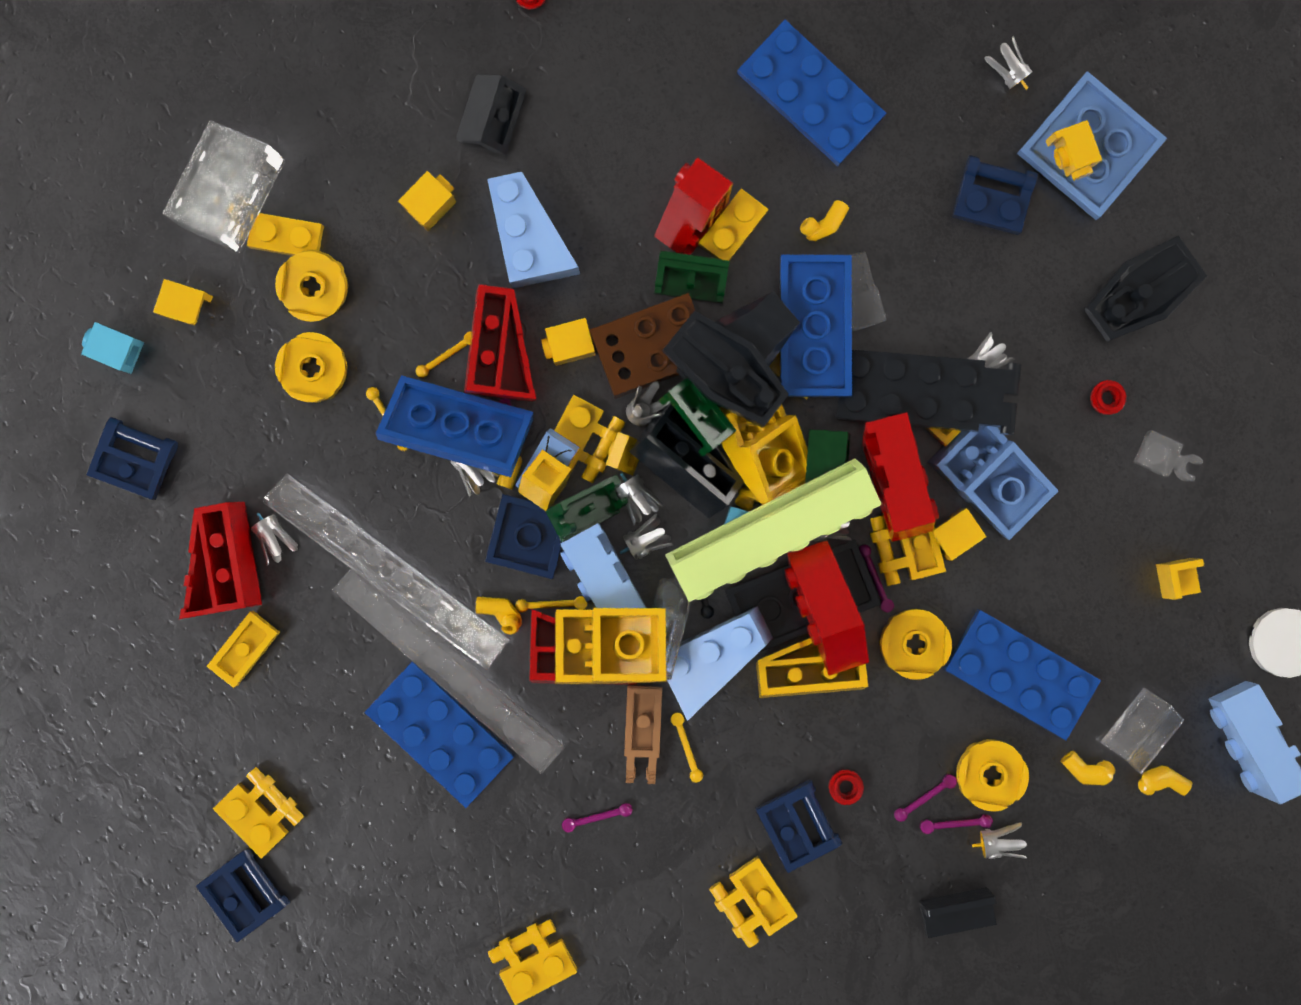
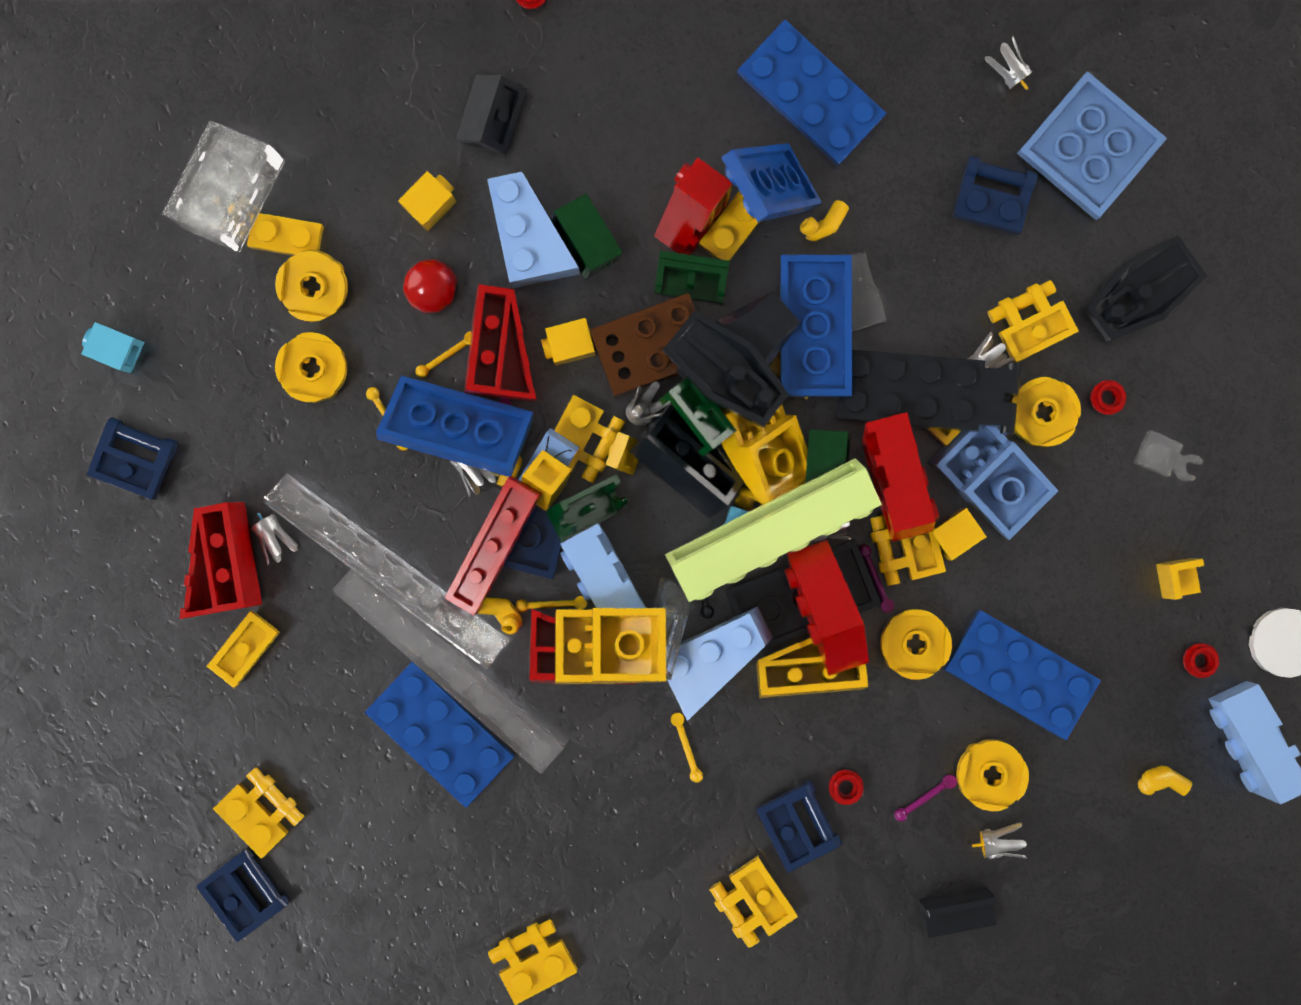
yellow panel [153,279,213,325] -> none
magenta hinge [562,803,633,833] -> none
flat silver piece [615,473,664,525] -> none
flat silver piece [620,513,673,560] -> none
medium nougat hinge [624,685,662,784] -> none
magenta hinge [920,814,993,834] -> none
yellow brick [1045,120,1102,181] -> none
yellow arm [1061,750,1115,786] -> none
clear panel [1100,688,1184,774] -> none
none -> red hair [403,259,458,313]
none -> plate [444,476,542,616]
none -> dark green hinge [550,193,623,280]
none -> blue plate [721,143,822,222]
none -> yellow plate [987,280,1079,363]
none -> yellow plate [1009,377,1081,447]
none -> red plate [1183,643,1219,678]

